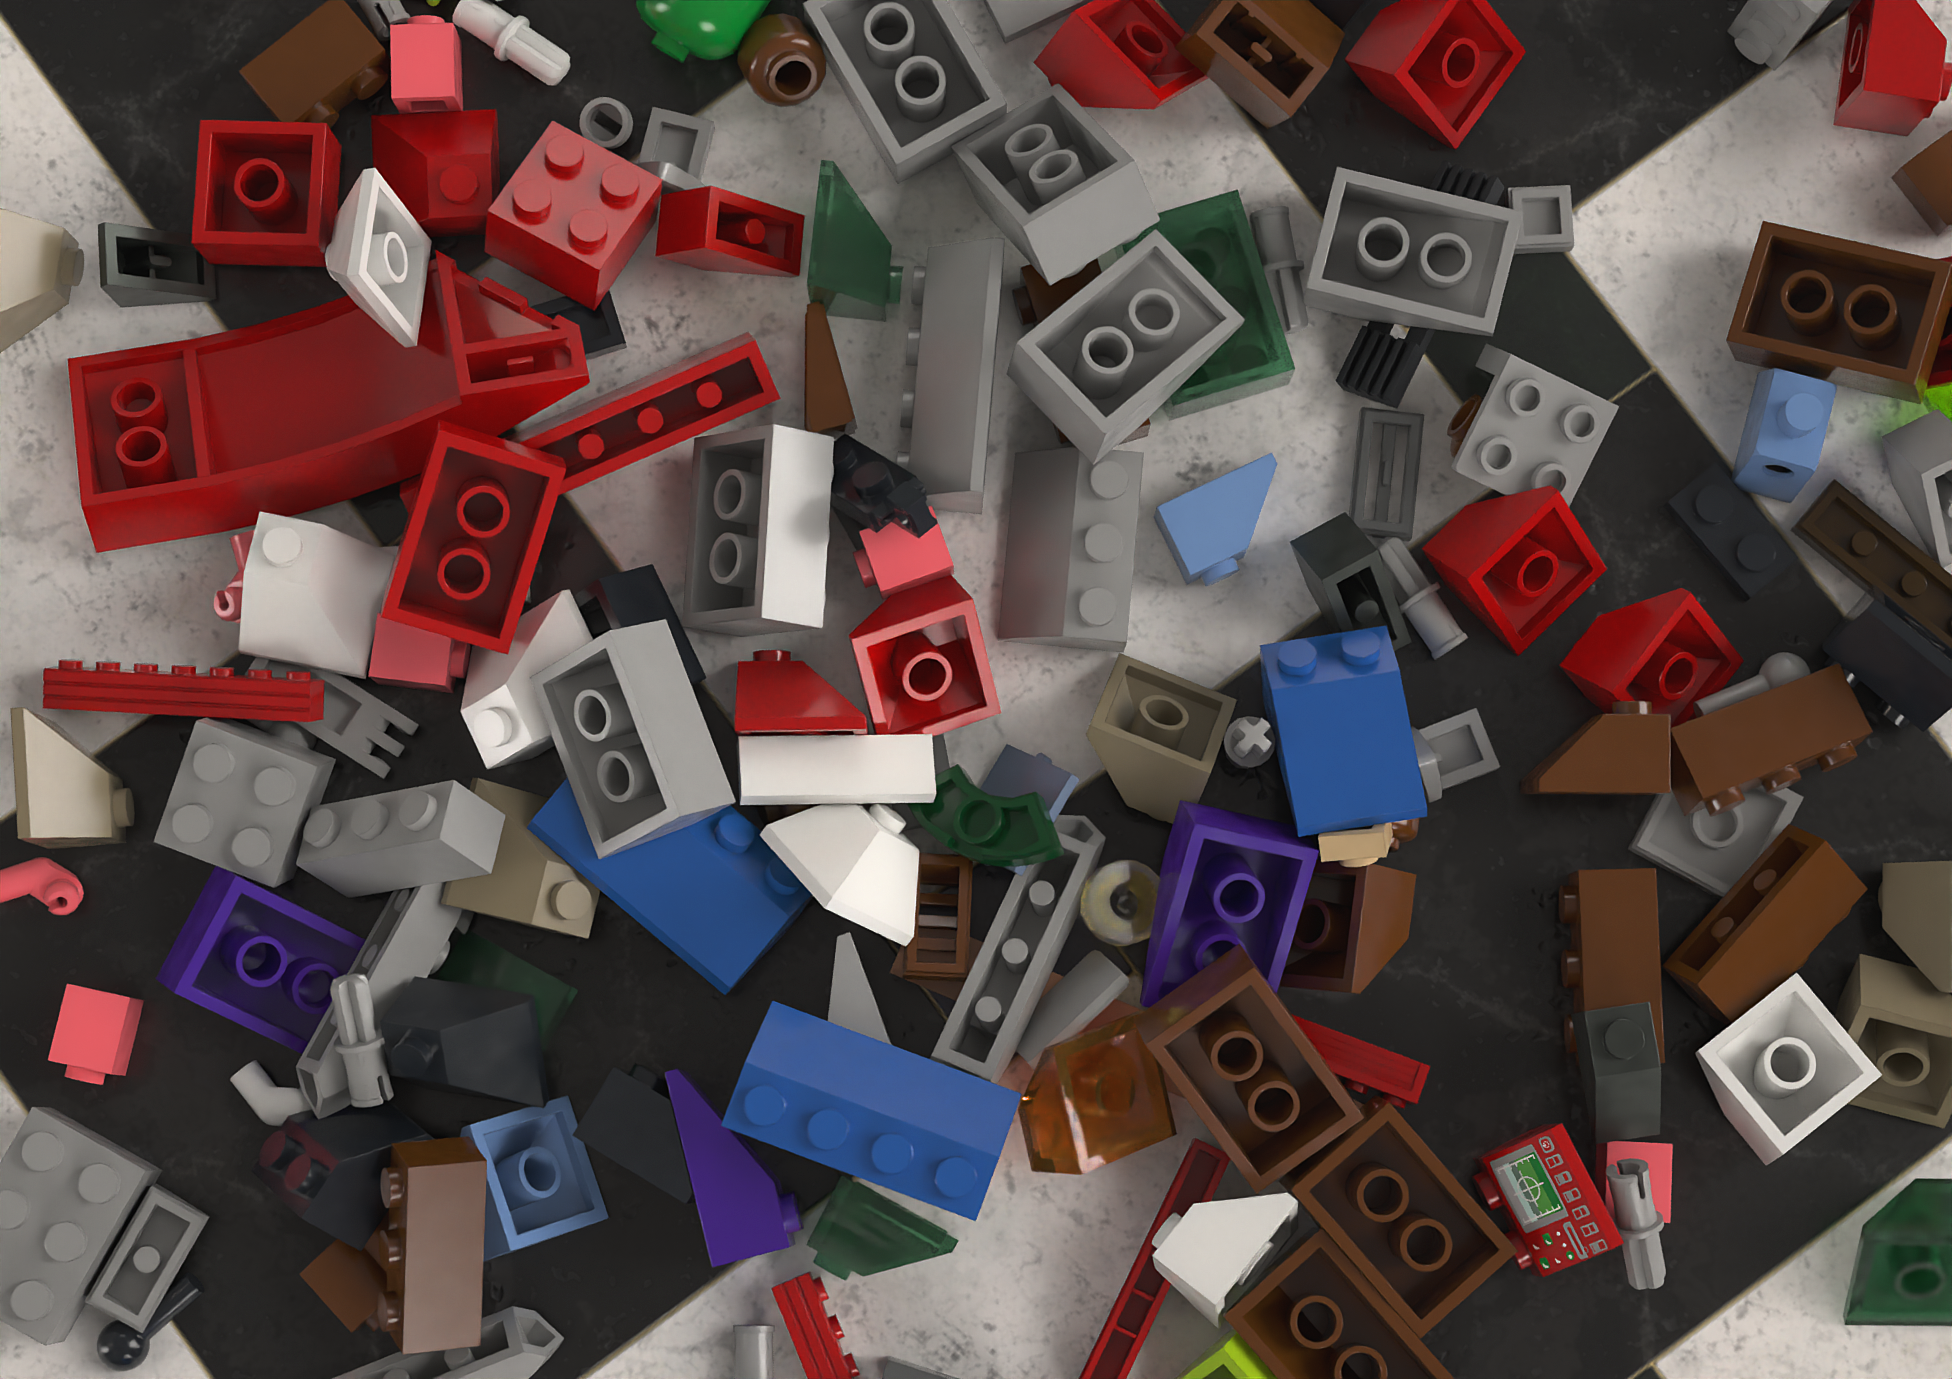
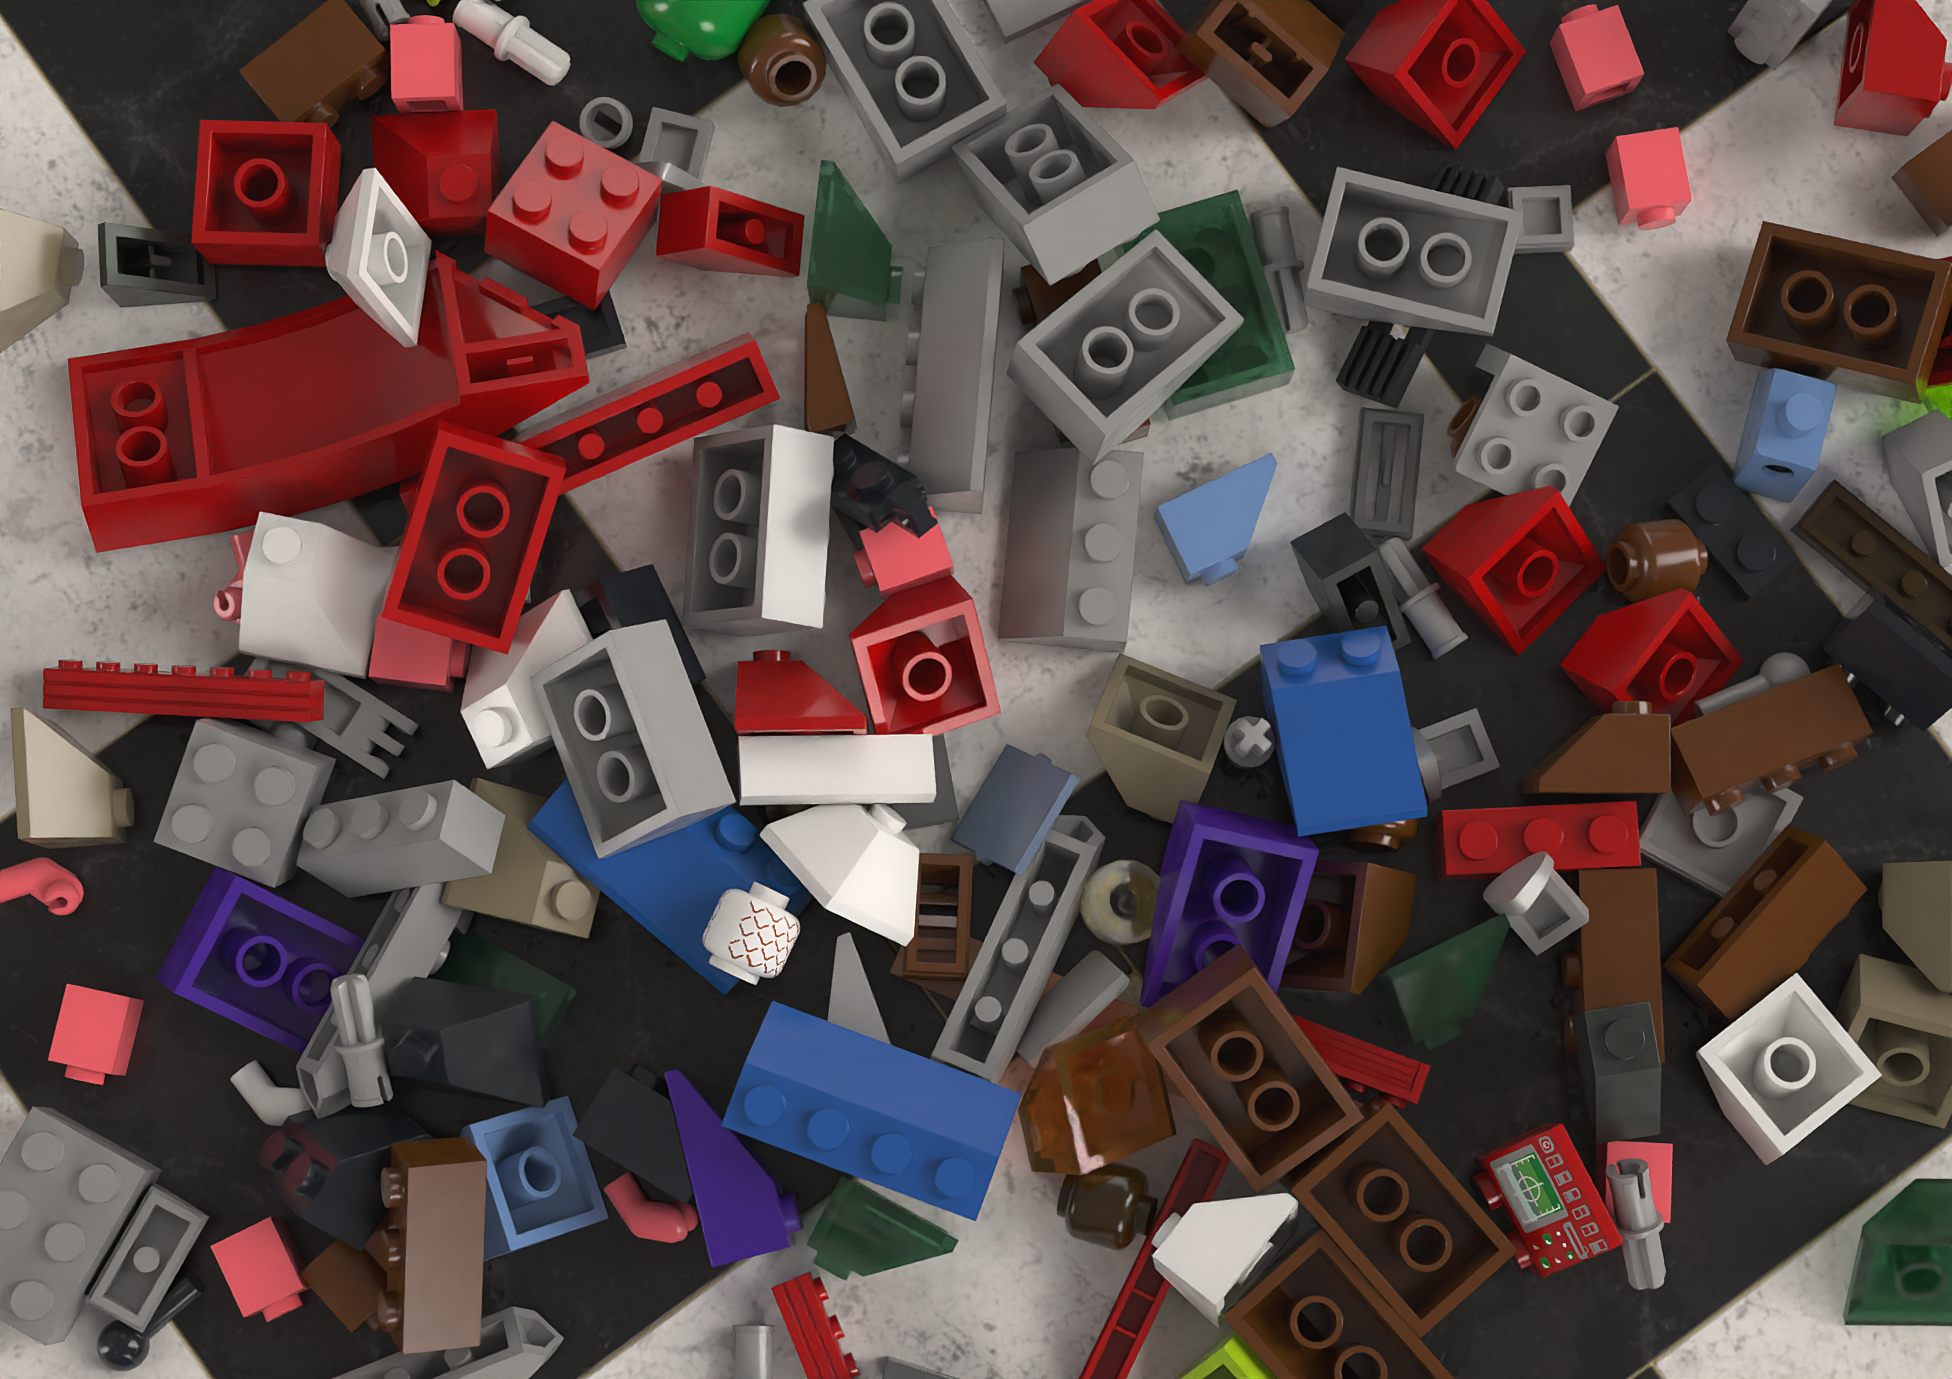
dark green tile [907,764,1065,867] -> none
tan plate [1318,822,1393,867] -> none
none -> coral brick [211,1216,311,1322]
none -> coral arm [603,1171,699,1243]
none -> white head [702,881,801,985]
none -> dark brown head [1057,1157,1158,1251]
none -> clear green slope [1374,913,1511,1051]
none -> red brick [1433,801,1641,881]
none -> light grey tile [1483,851,1589,956]
none -> coral brick [1549,4,1644,112]
none -> coral brick [1605,127,1692,230]
none -> reddish brown head [1606,519,1708,604]

